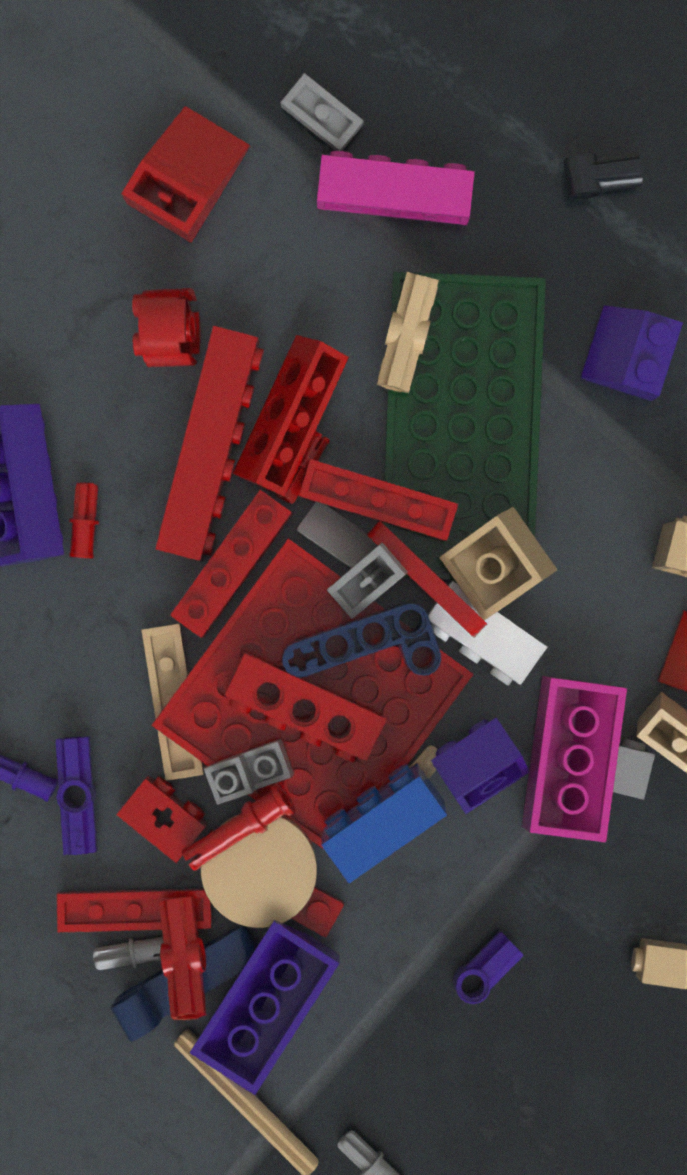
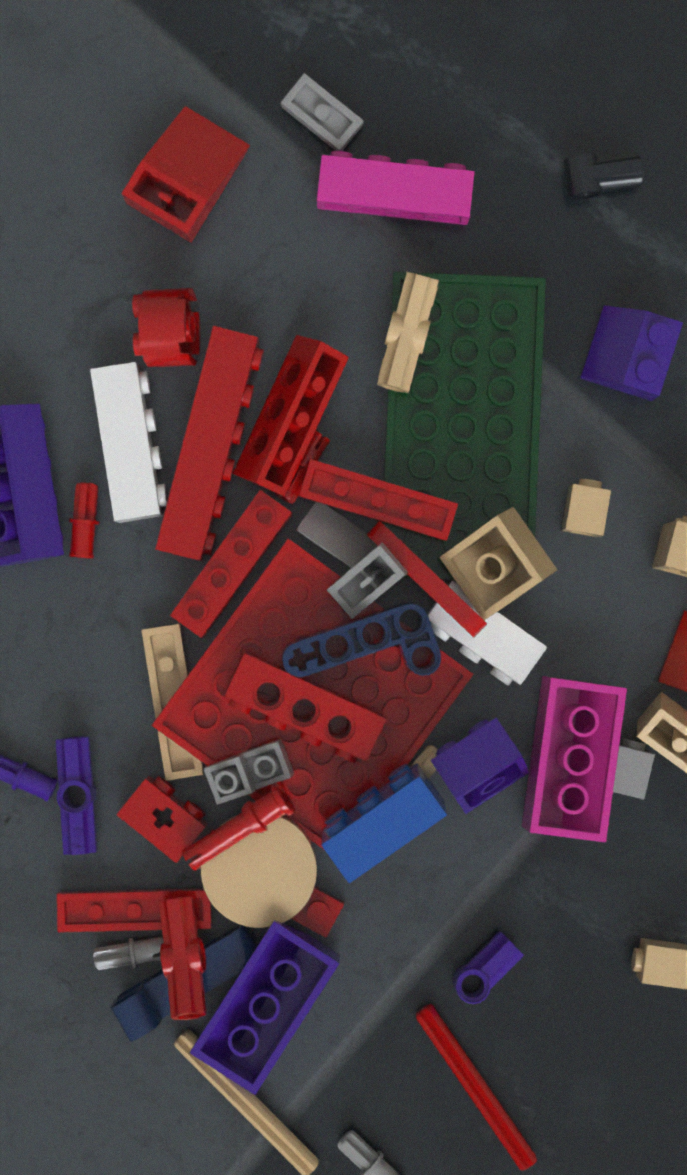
none -> white brick [90,362,168,523]
none -> red axle [416,1004,537,1171]
none -> tan brick [561,479,611,537]

